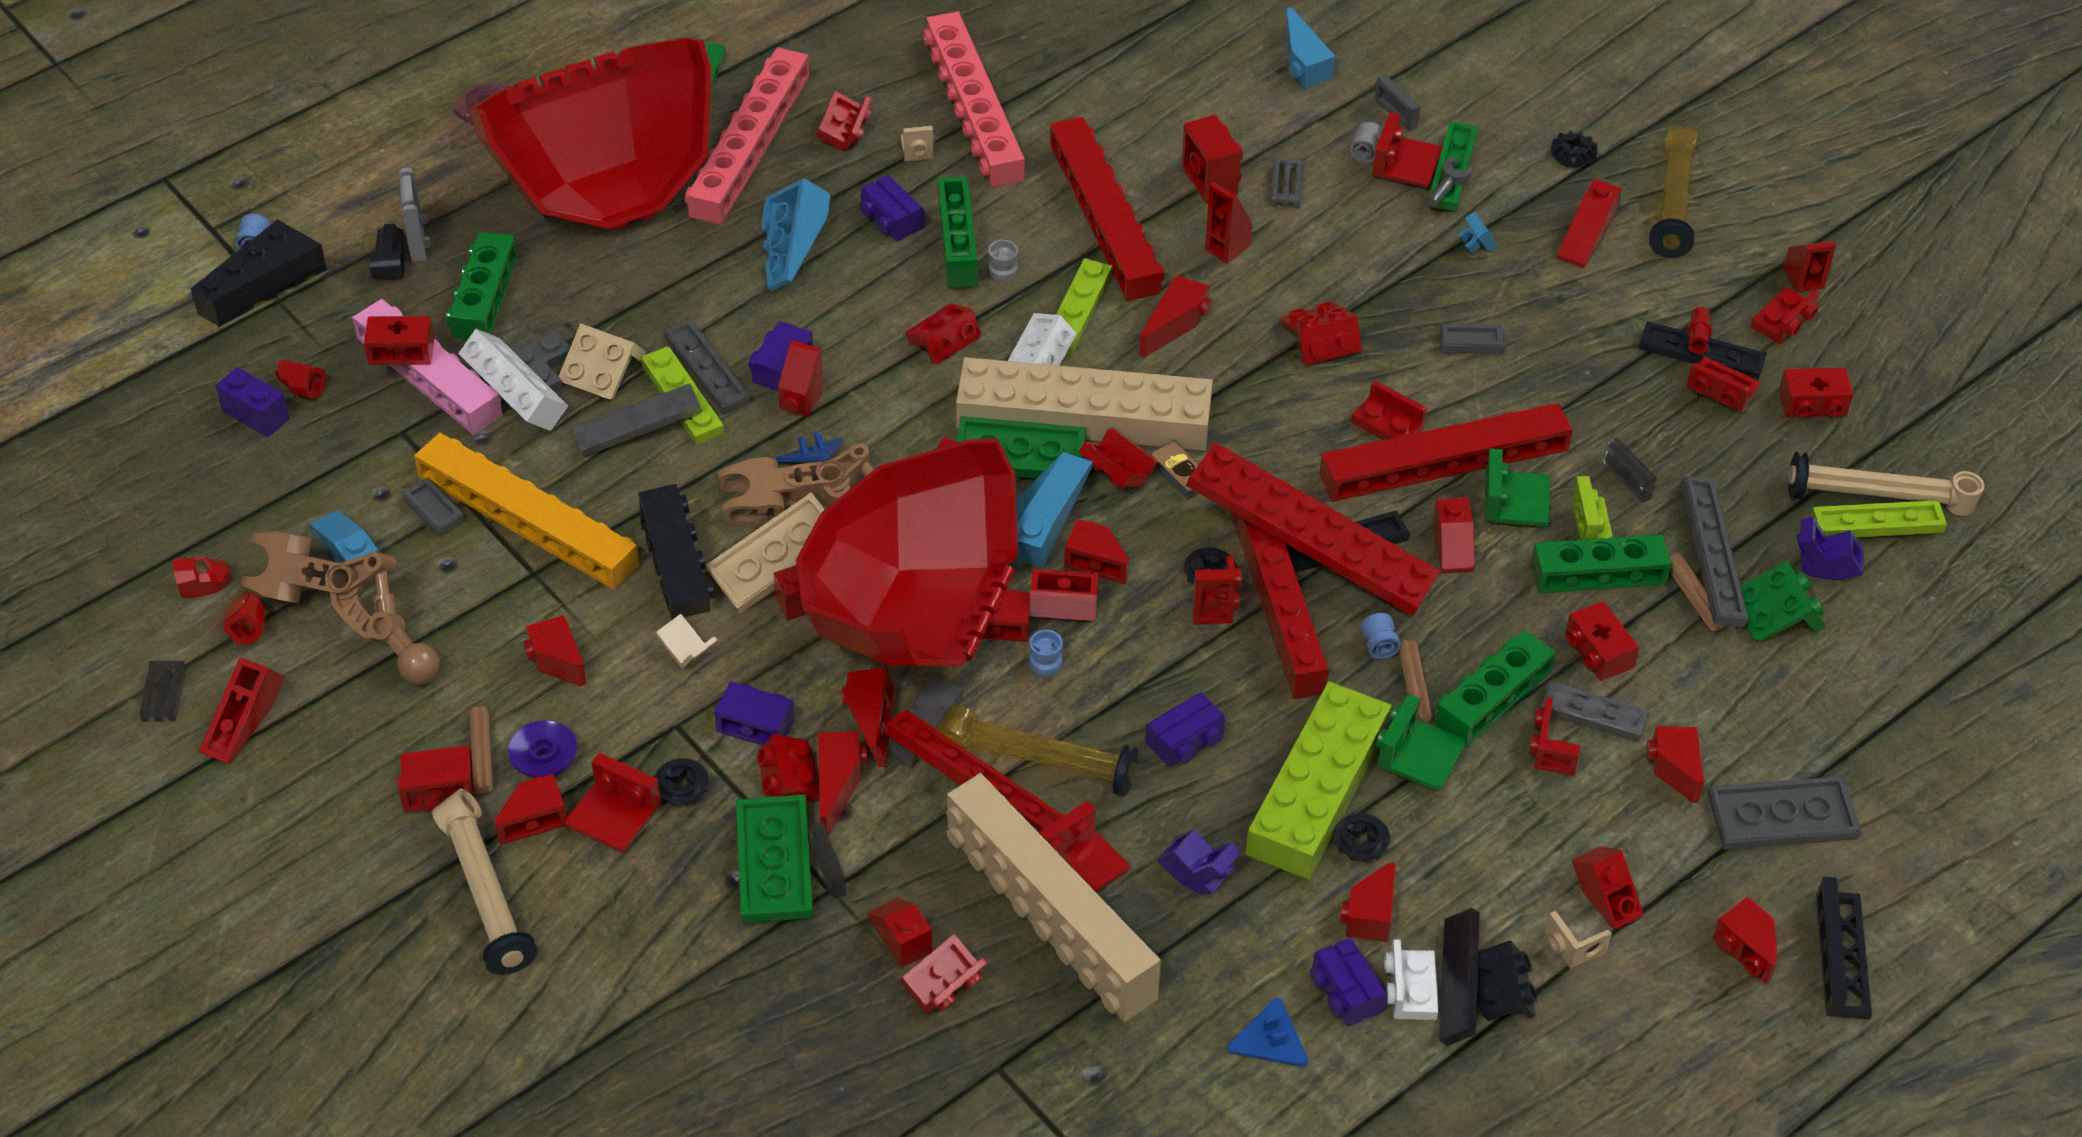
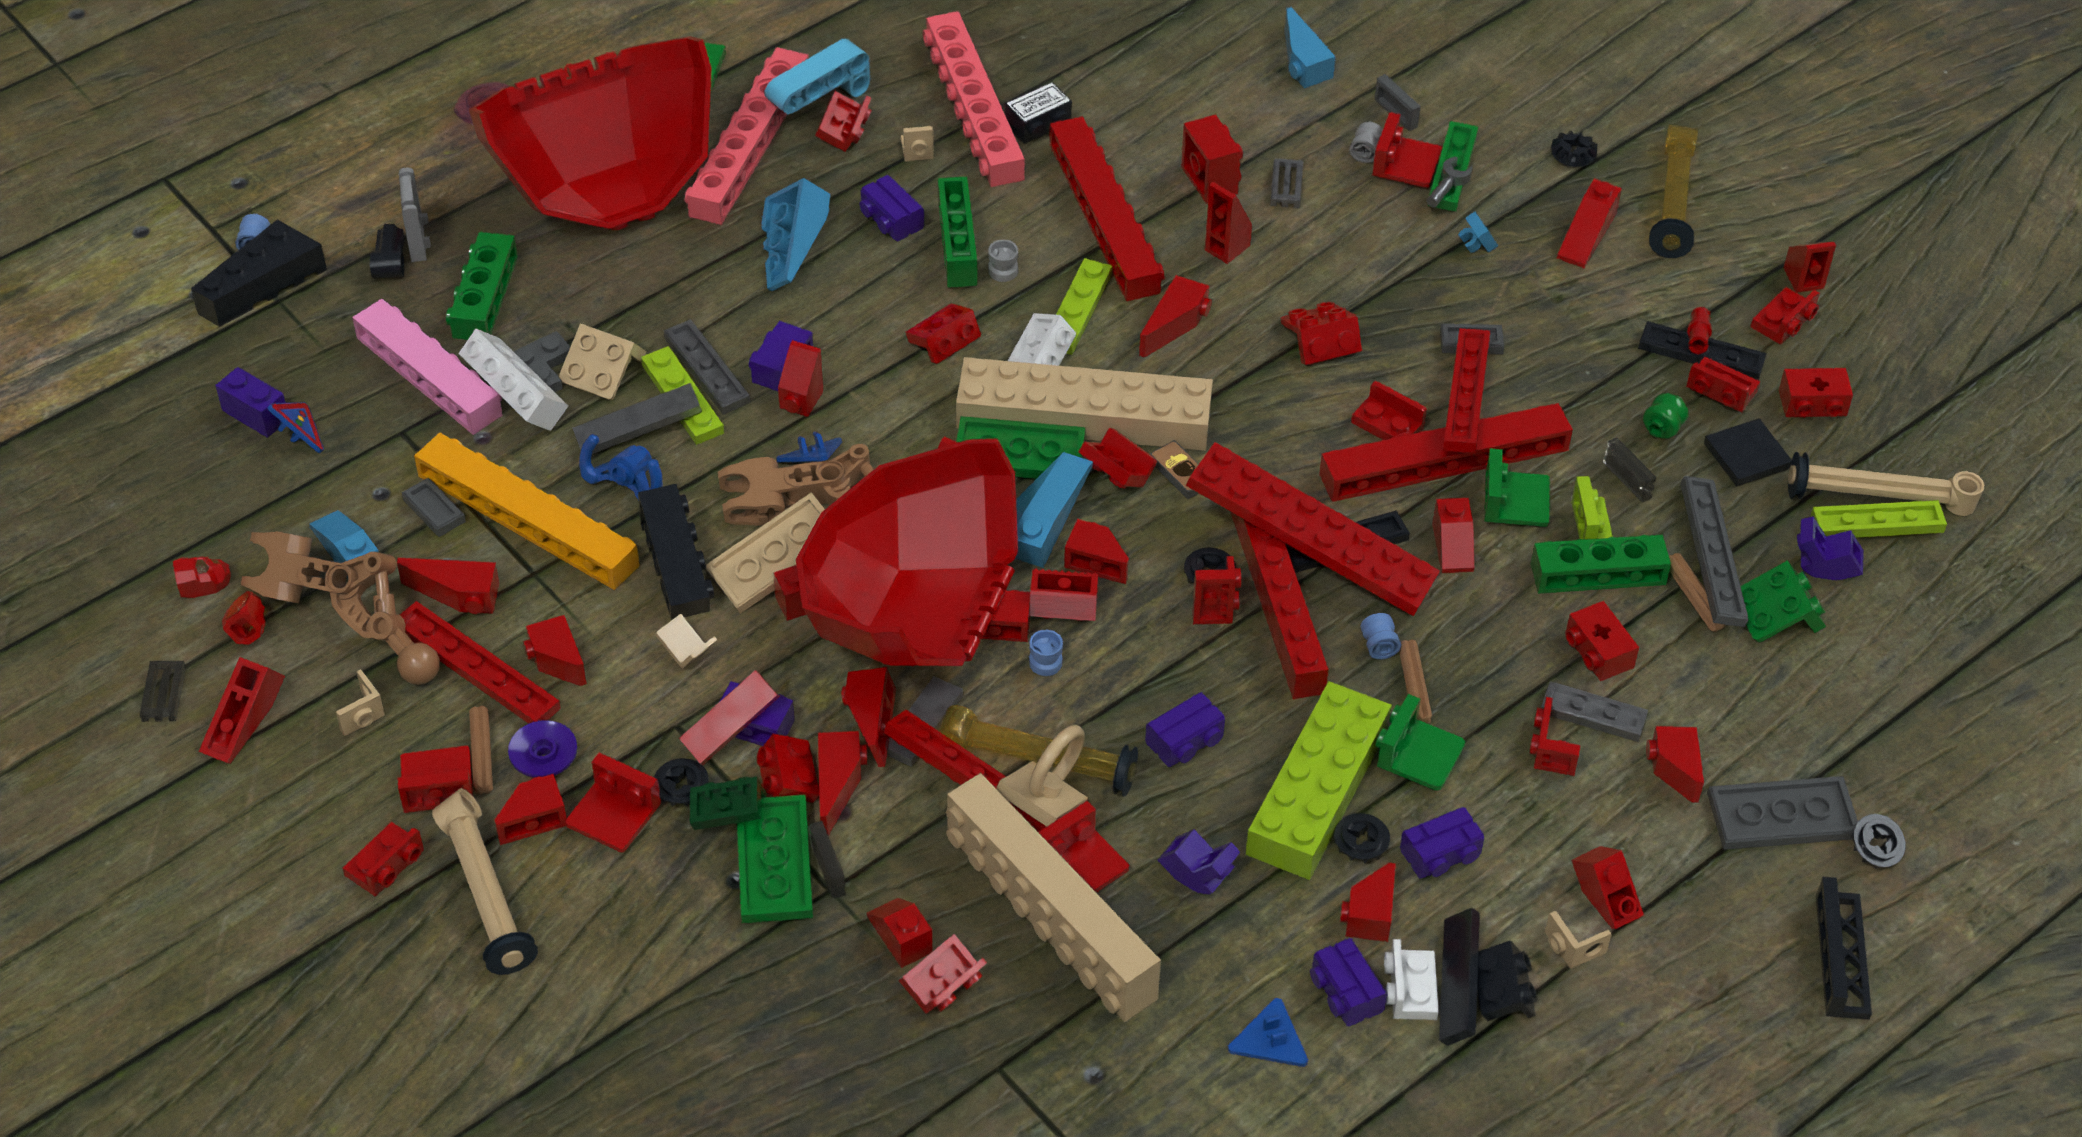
red rock [275,359,327,399] -> none
red brick [364,316,435,365] -> none
green brick [1435,630,1556,747] -> none
red slope [1712,896,1778,985] -> none
none -> piece [268,402,324,453]
none -> tan bracket [336,669,385,736]
none -> red bracket [342,822,424,897]
none -> red slope [397,557,500,614]
none -> red plate [400,601,561,724]
none -> blue piece [579,434,663,501]
none -> tile [679,670,780,765]
none -> dark green bracket [690,776,766,830]
none -> medium azure beam [765,39,870,114]
none -> tan tile [996,725,1088,826]
none -> brick [1005,82,1072,144]
none -> dark purple brick [1400,807,1484,879]
none -> red plate [1443,328,1490,453]
none -> green piece [1643,393,1689,439]
none -> black tile [1704,418,1792,487]
none -> gear [1850,814,1906,869]

